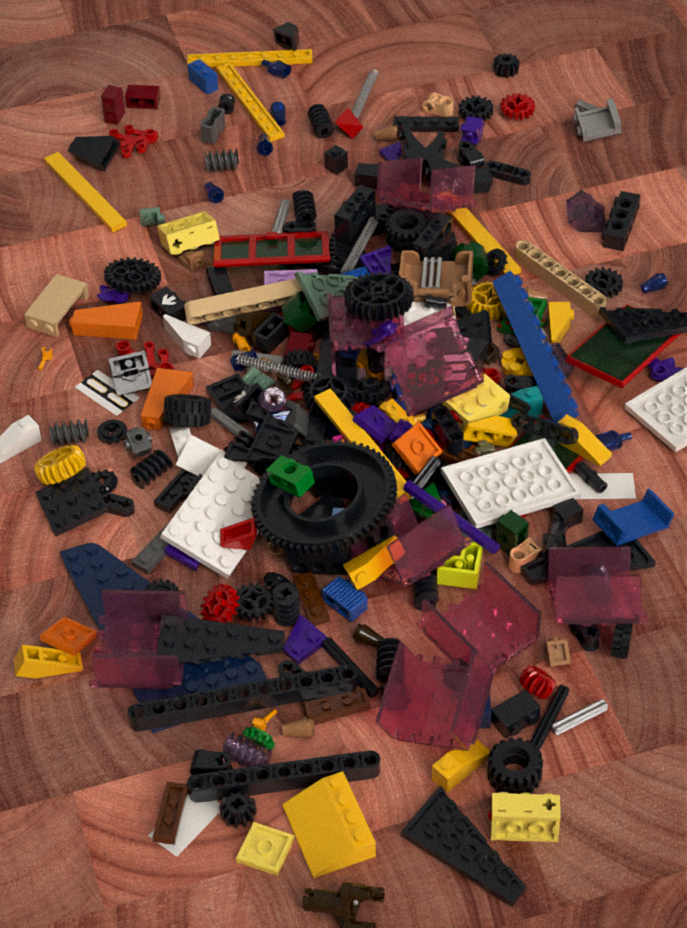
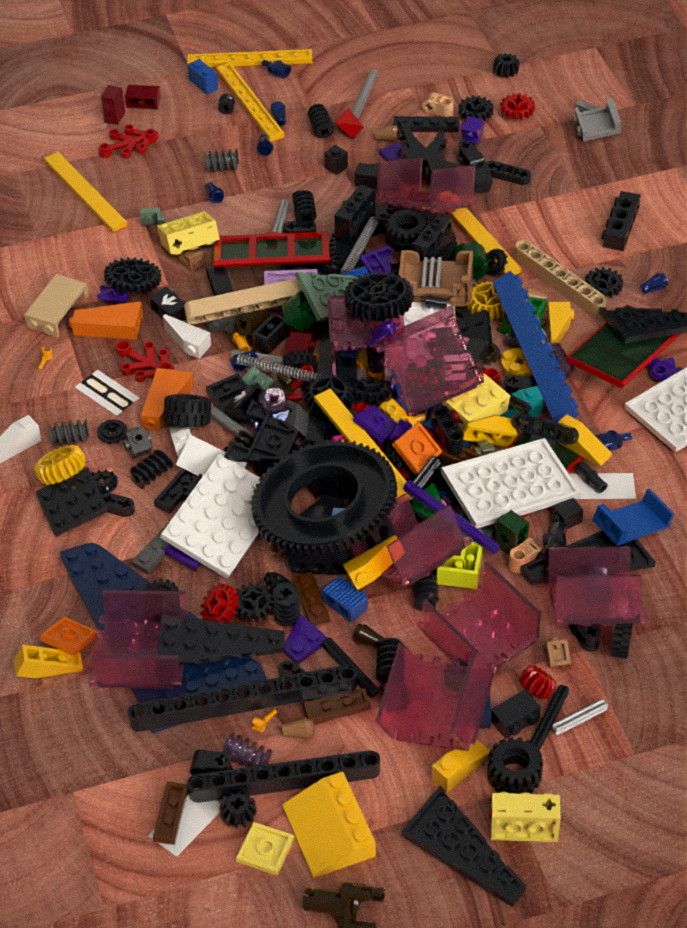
black slope [68,136,121,172] -> none
brick [108,350,152,396] -> none
dark grey brick [200,107,226,144] -> none
red slope [220,518,257,550] -> none
green gear [243,727,275,750] -> none
green brick [266,455,315,498] -> none
black slope [273,22,300,51] -> none
slope [566,190,606,232] -> none

